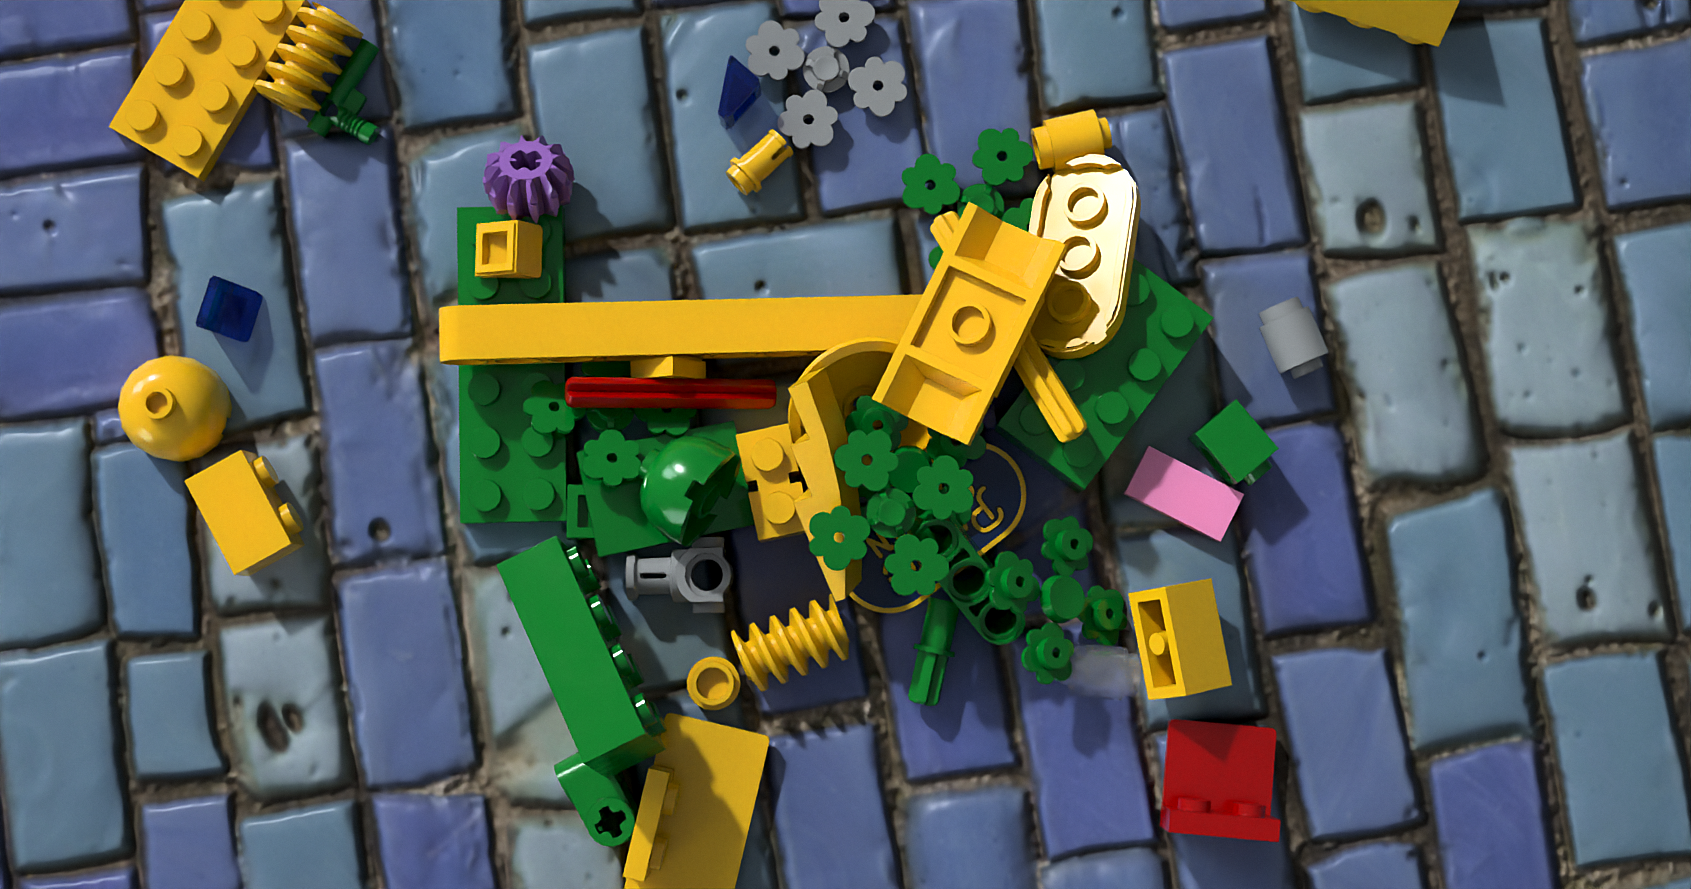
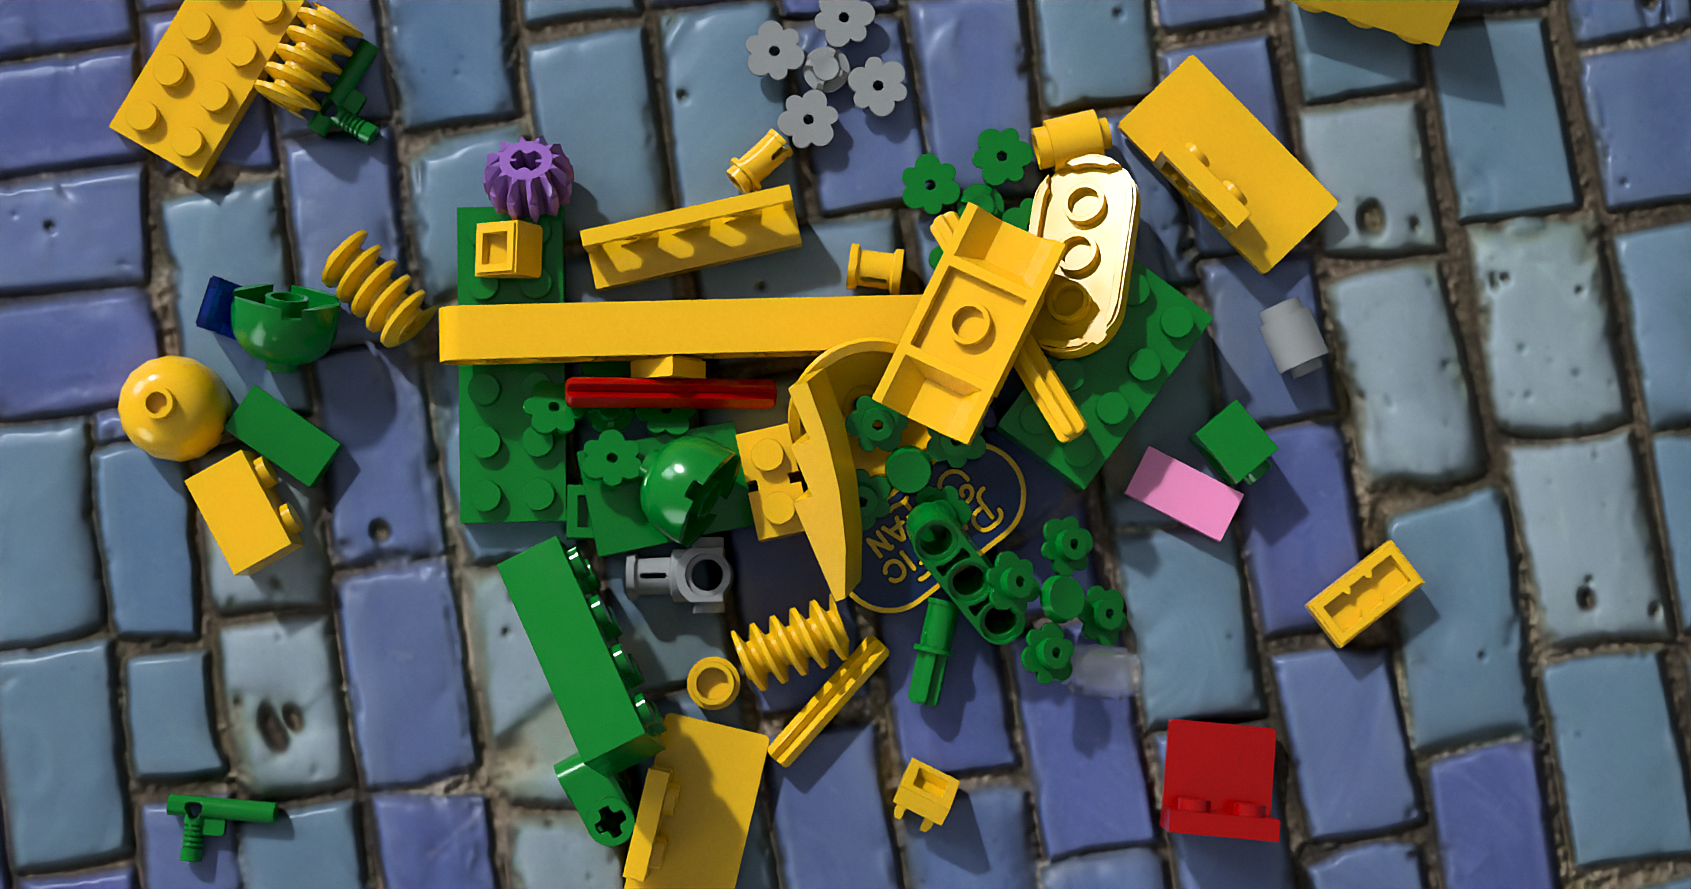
clear blue slope [718,55,762,130] -> none
green plant [809,430,974,596] -> none
yellow brick [1128,578,1232,700] -> none
none -> green hose [166,794,279,862]
none -> green tile [224,385,345,489]
none -> green cylinder [231,284,341,373]
none -> yellow piece [321,229,438,348]
none -> yellow fence [580,184,803,292]
none -> yellow axle [767,635,889,768]
none -> yellow bush [846,243,905,295]
none -> yellow tile [892,757,960,832]
none -> yellow bracket [1118,55,1338,275]
none -> yellow plate [1304,540,1425,648]

